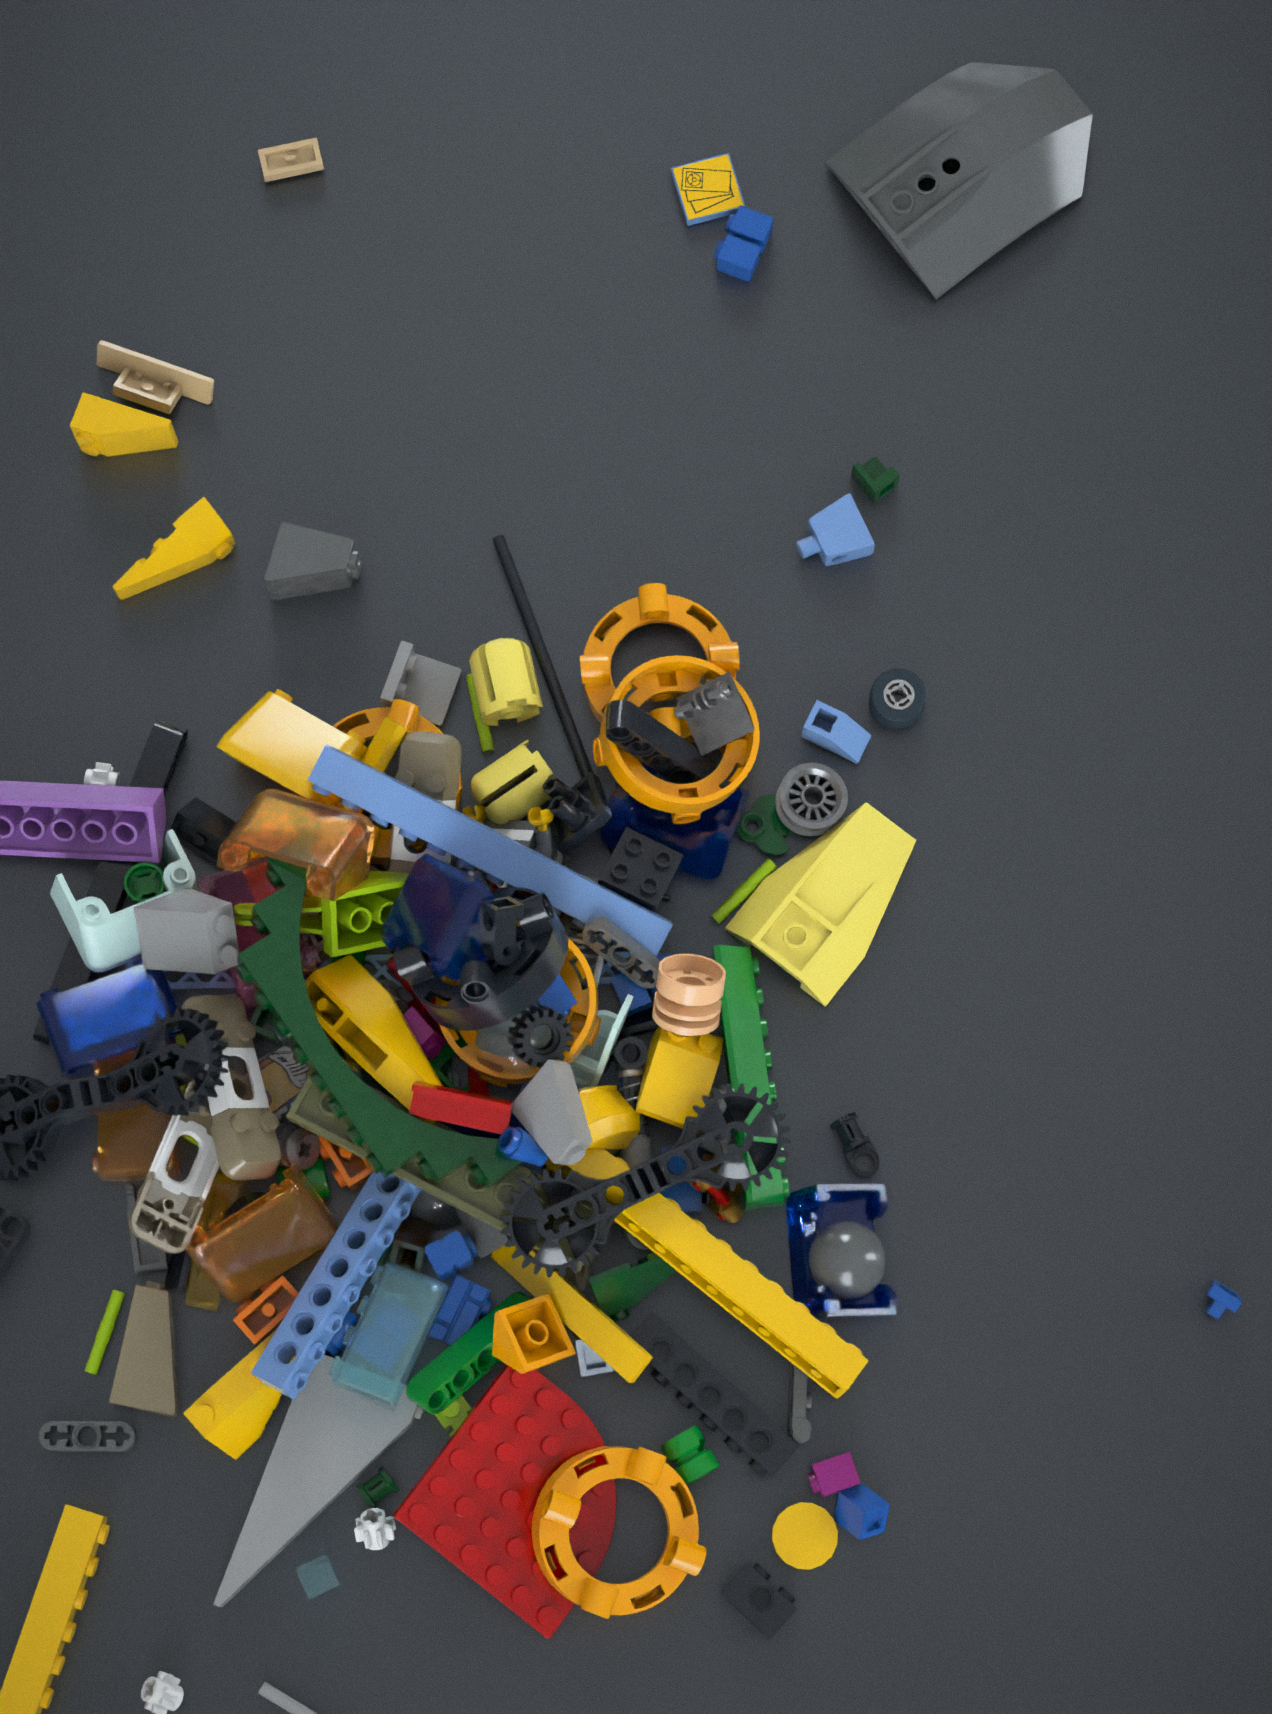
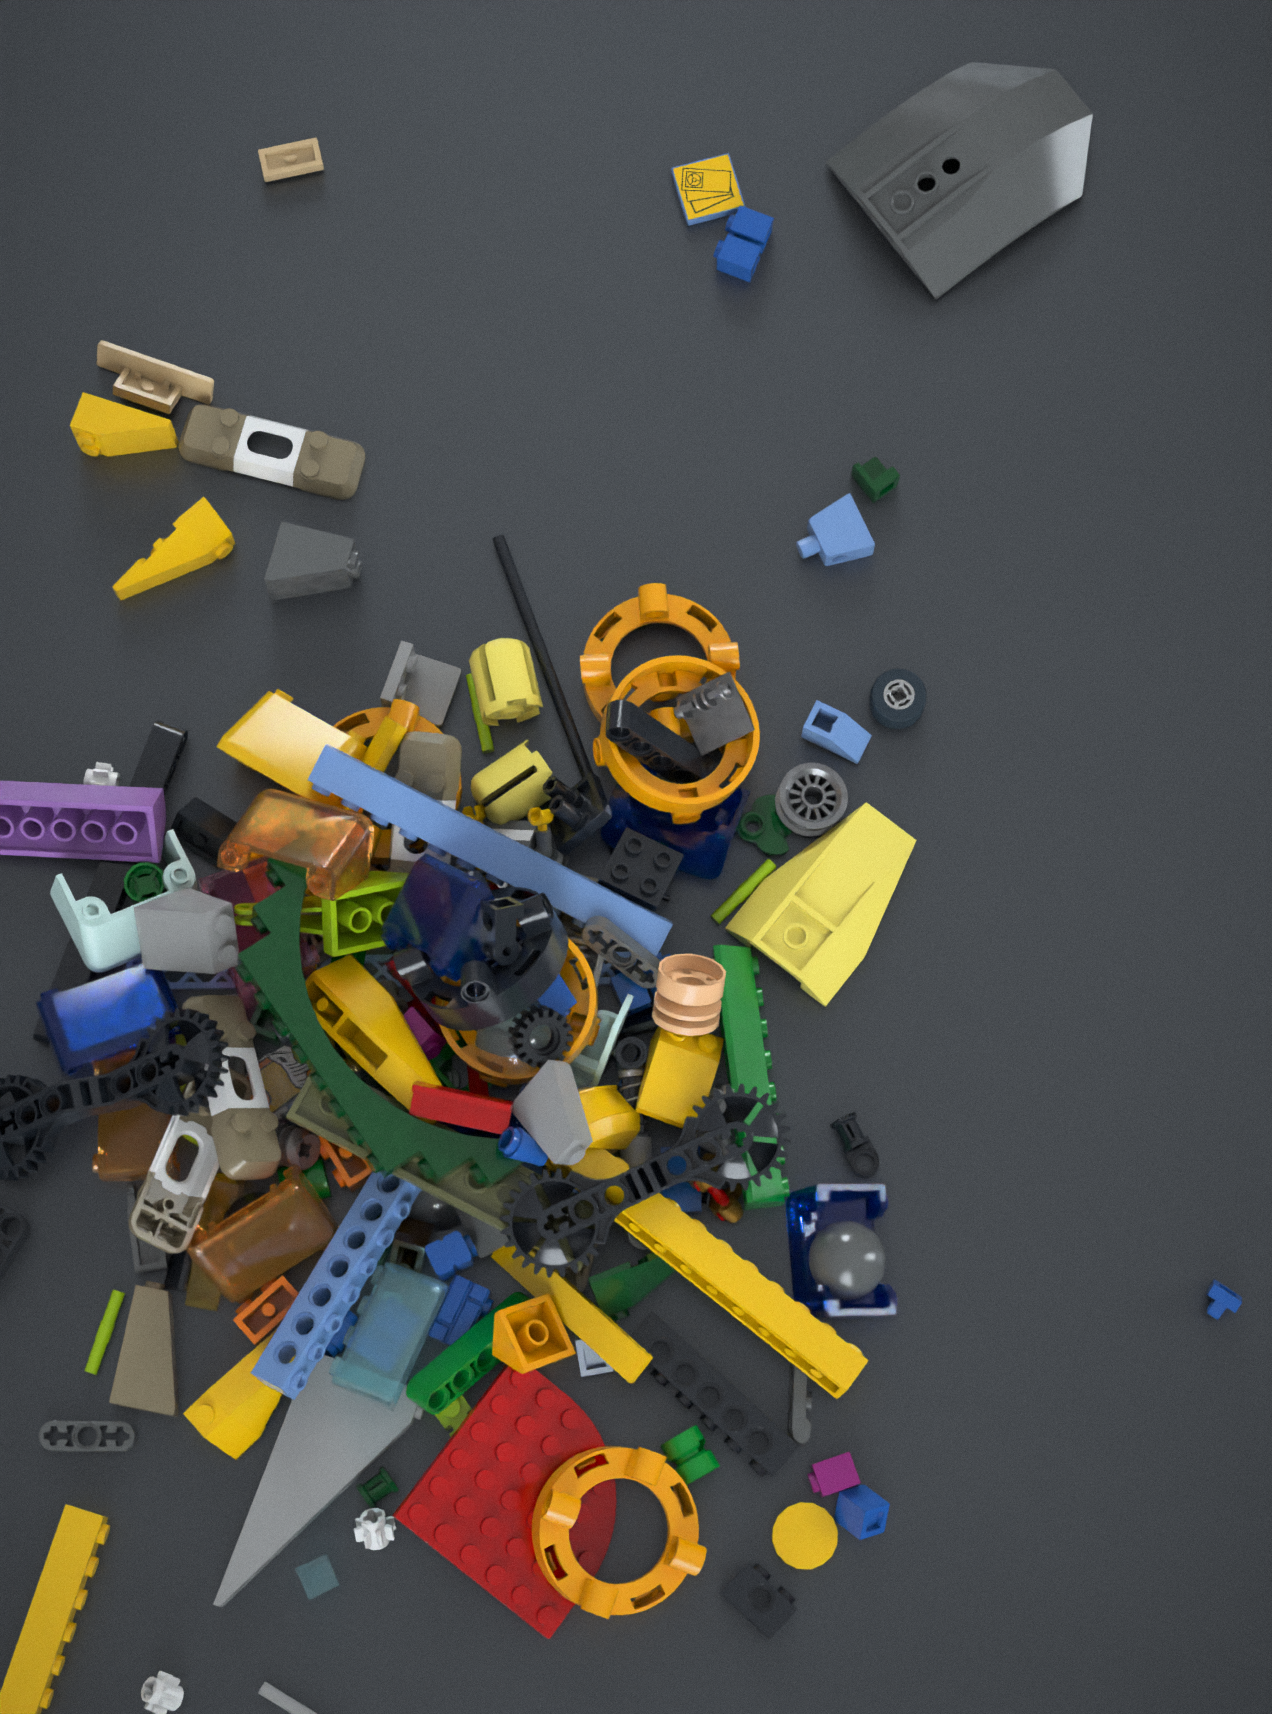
none -> dark tan piece [178,404,366,500]

